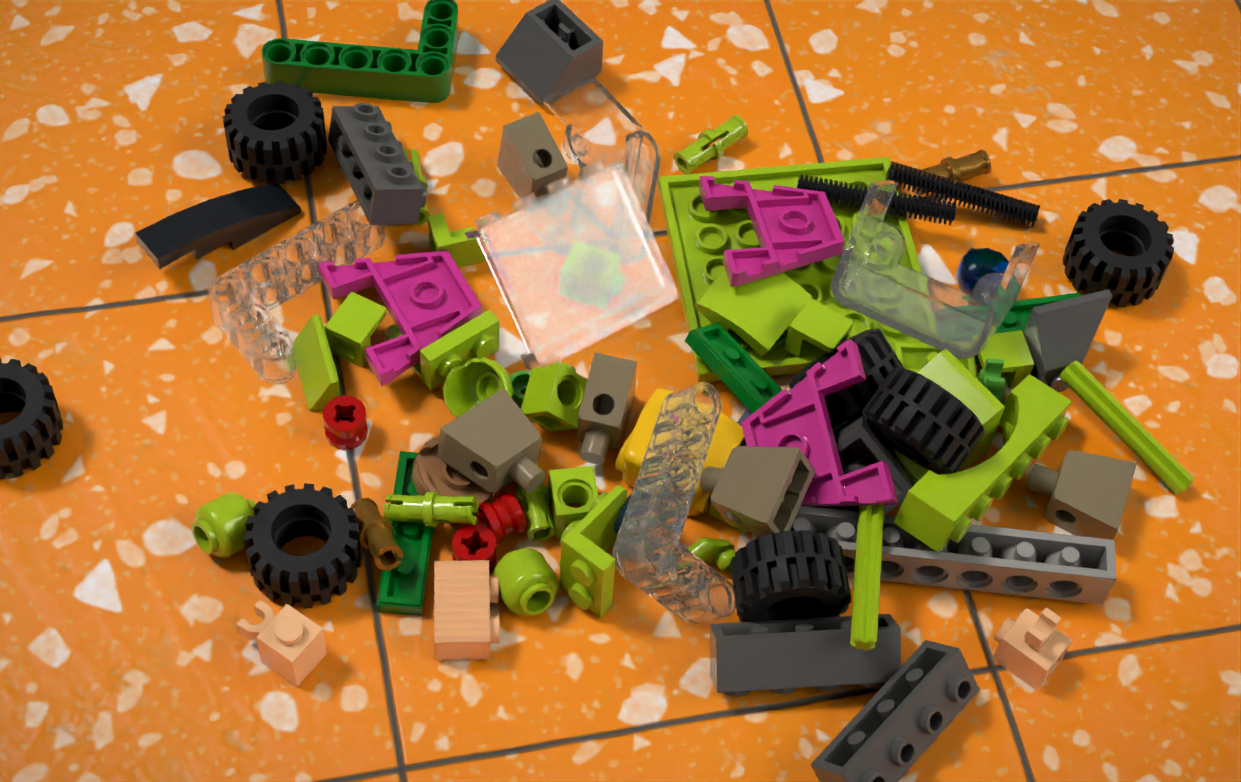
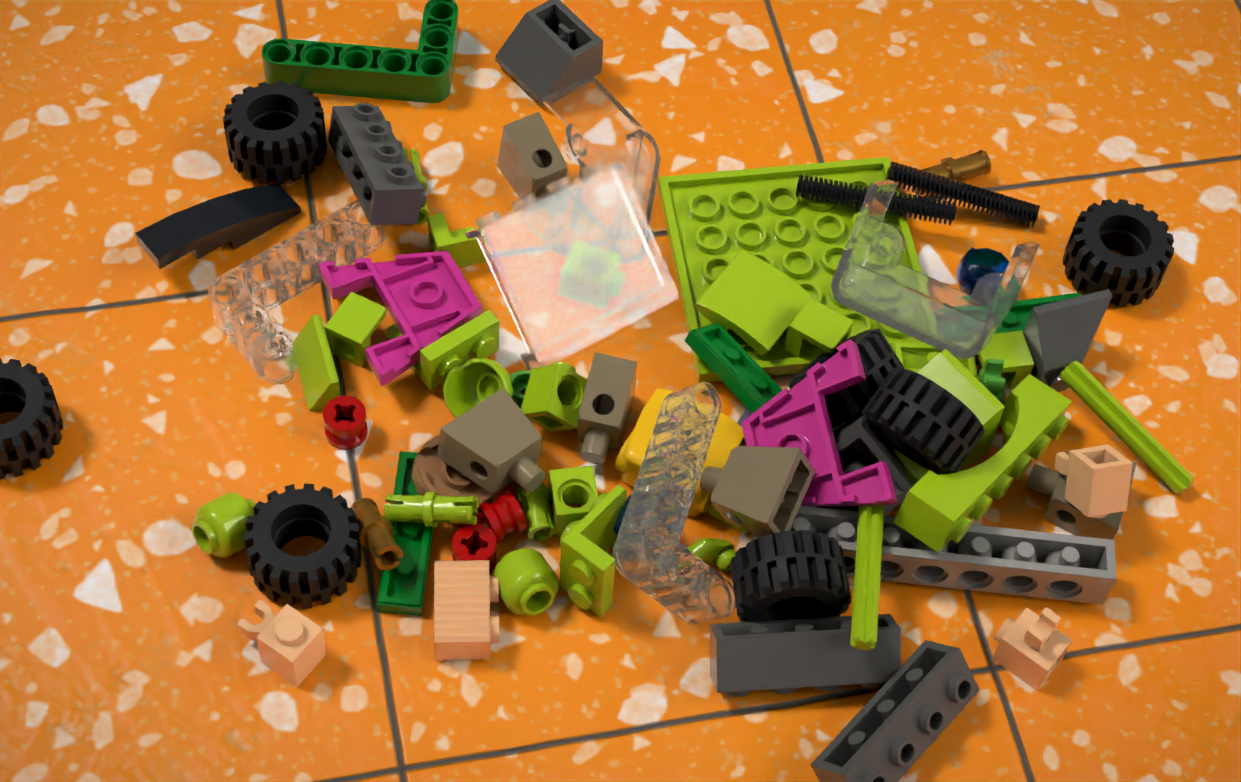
lime pin [674,115,748,174] -> none
dark pink wing [699,176,845,287] -> none
none -> light nougat brick [1054,444,1133,518]

